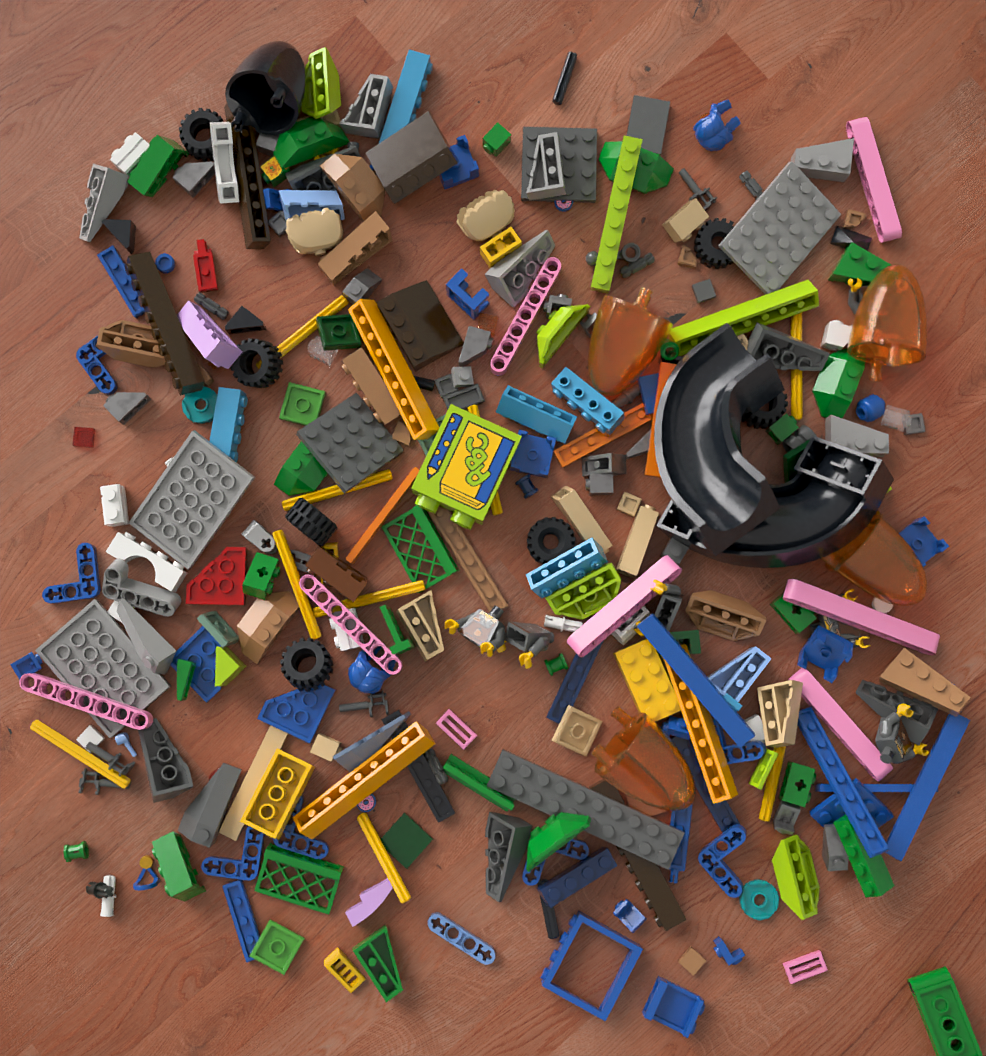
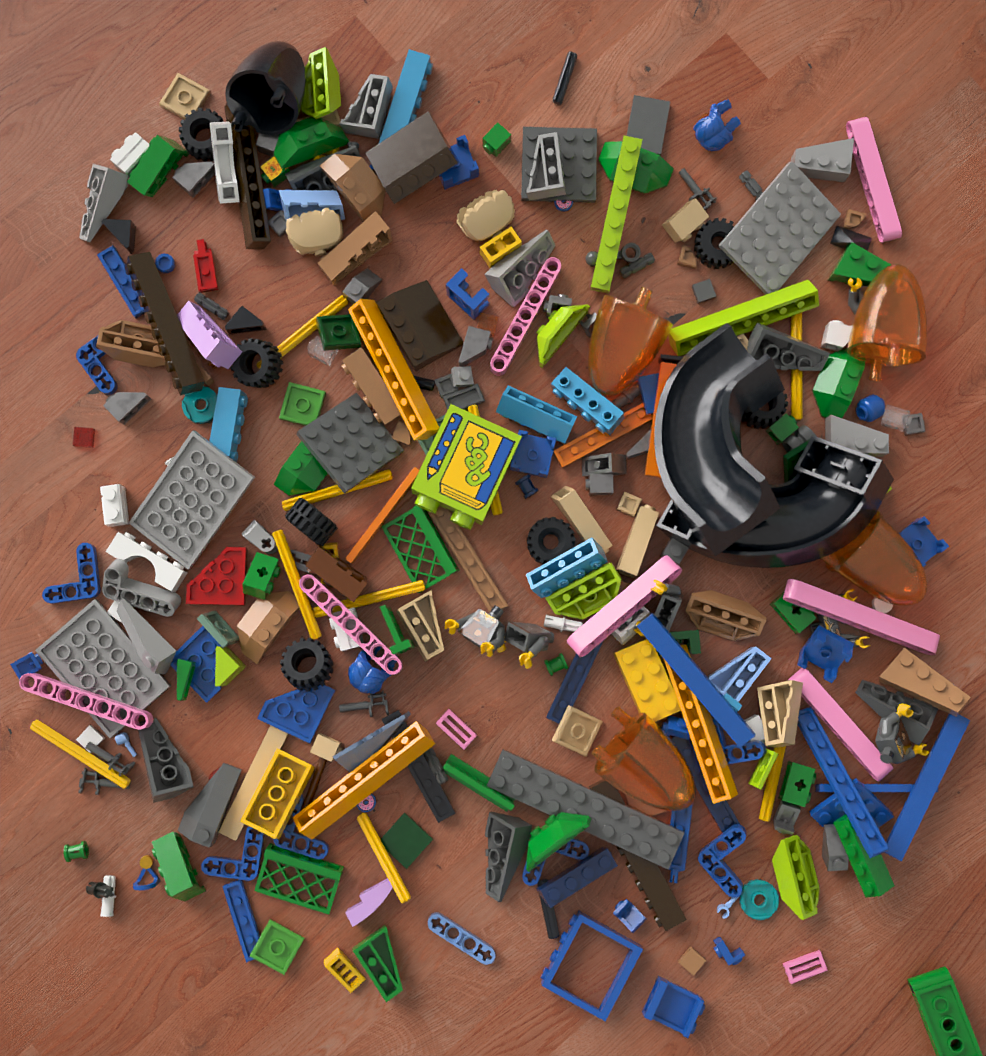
green cone [660,339,679,360] -> none
none -> tan tile [159,73,211,119]
none -> reddish brown bar [301,757,327,810]
none -> light blue hand [717,896,740,919]

